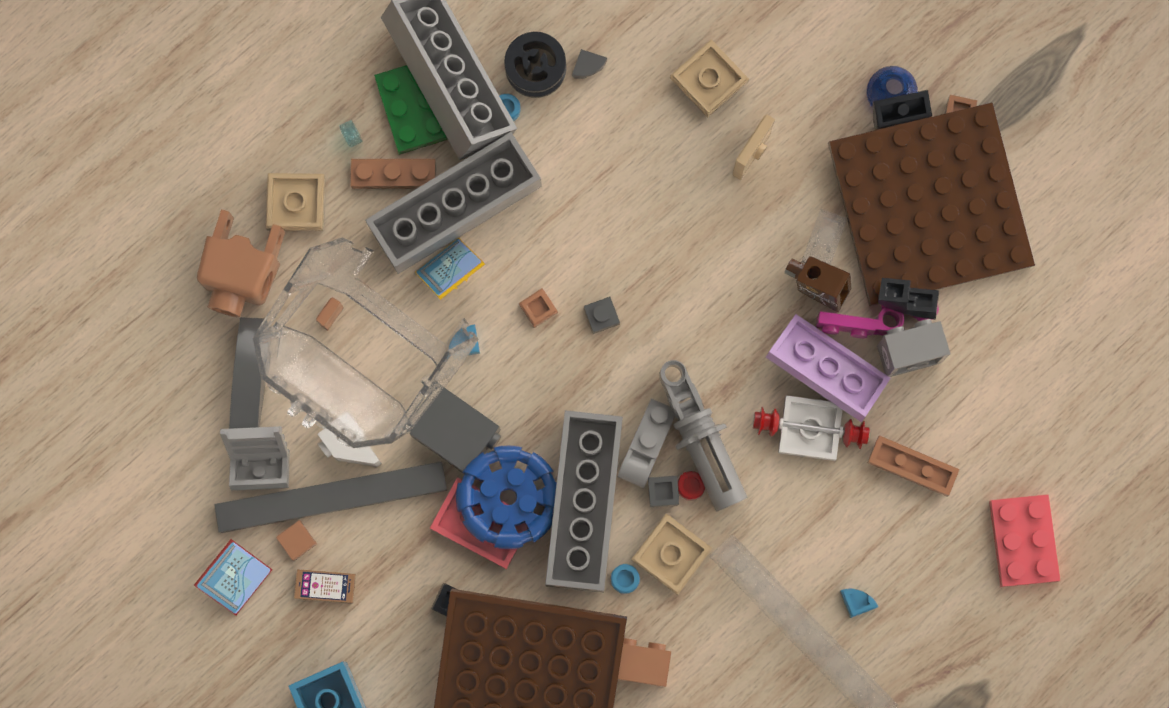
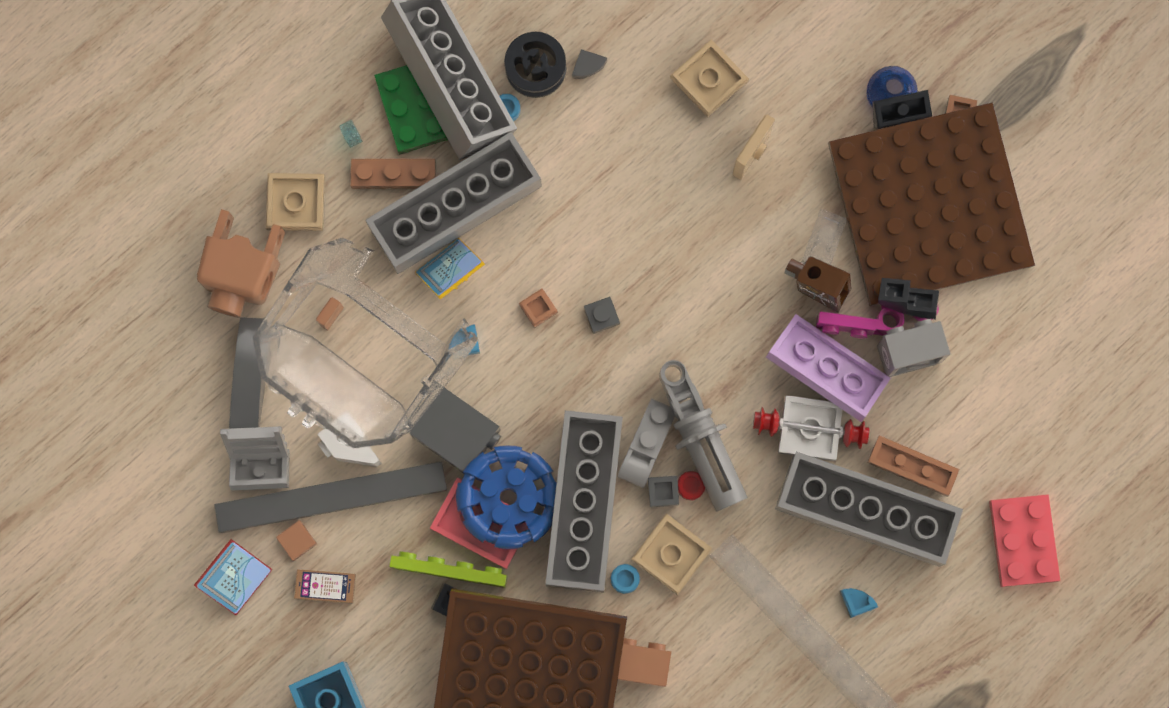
none -> lime plate [389,551,508,588]
none -> light grey brick [775,451,963,567]

